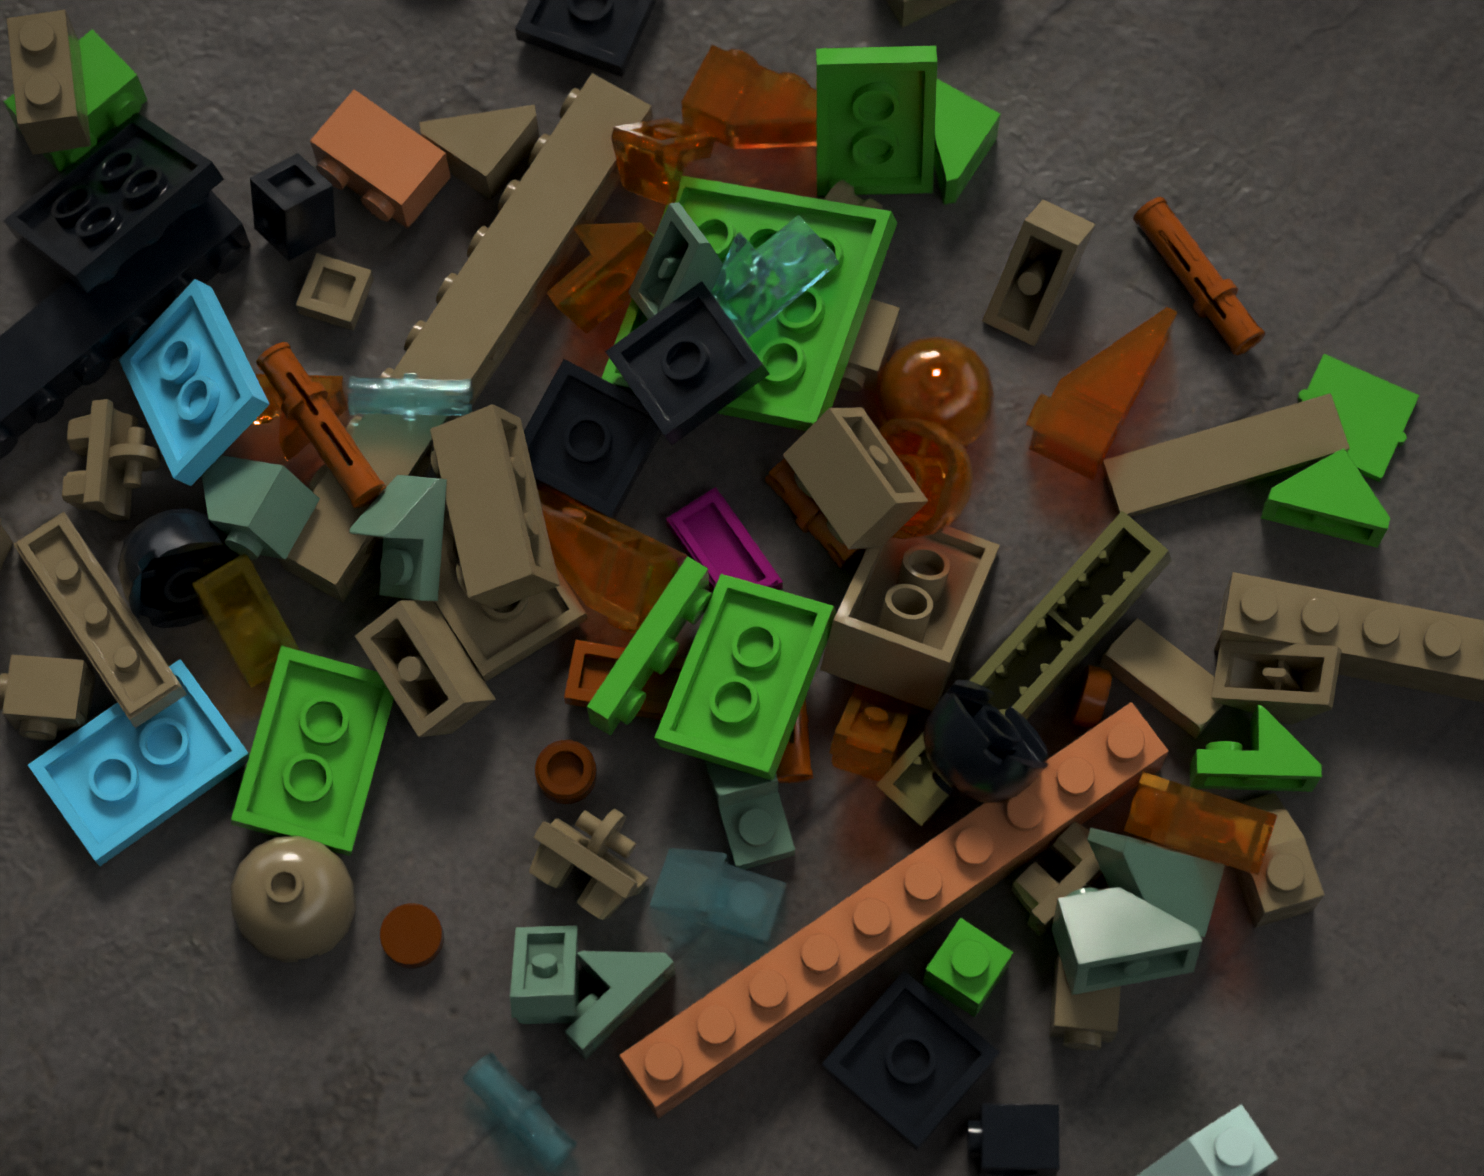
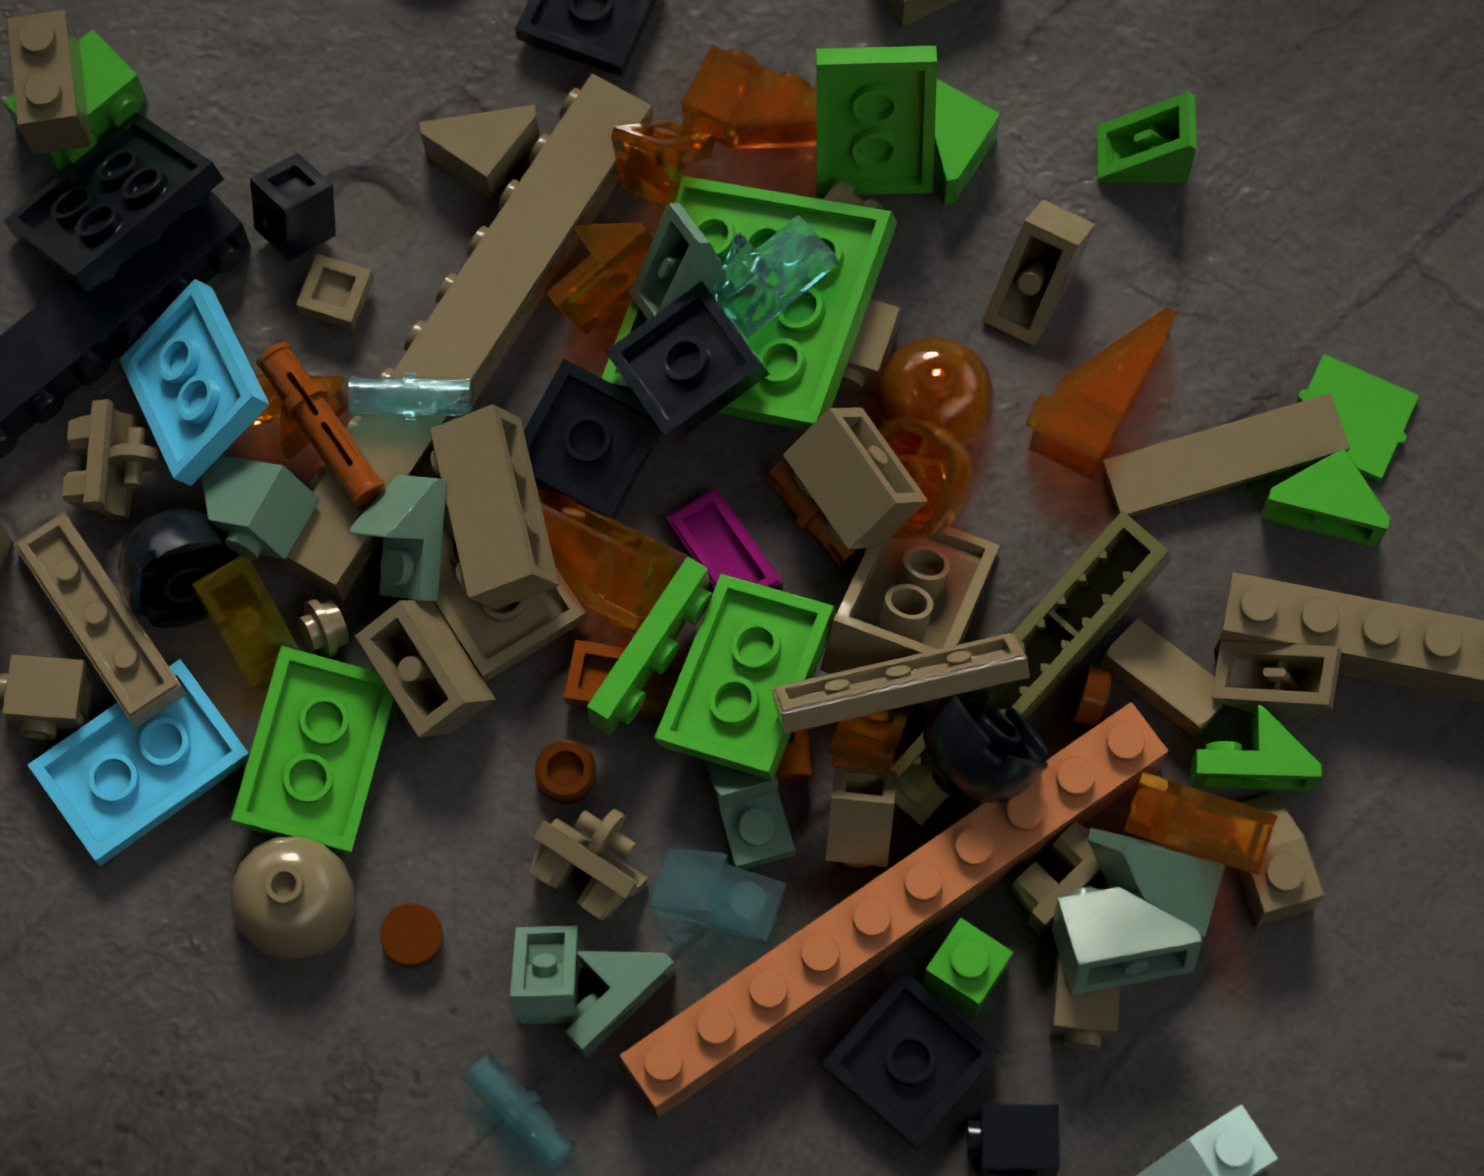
nougat brick [310,89,451,229] -> none
dark orange pin [1133,197,1265,356] -> none
none -> dark tan plate [297,599,349,658]
none -> dark tan tile [771,633,1030,734]
none -> dark tan brick [825,765,897,868]
none -> bright green slope [1097,92,1197,183]

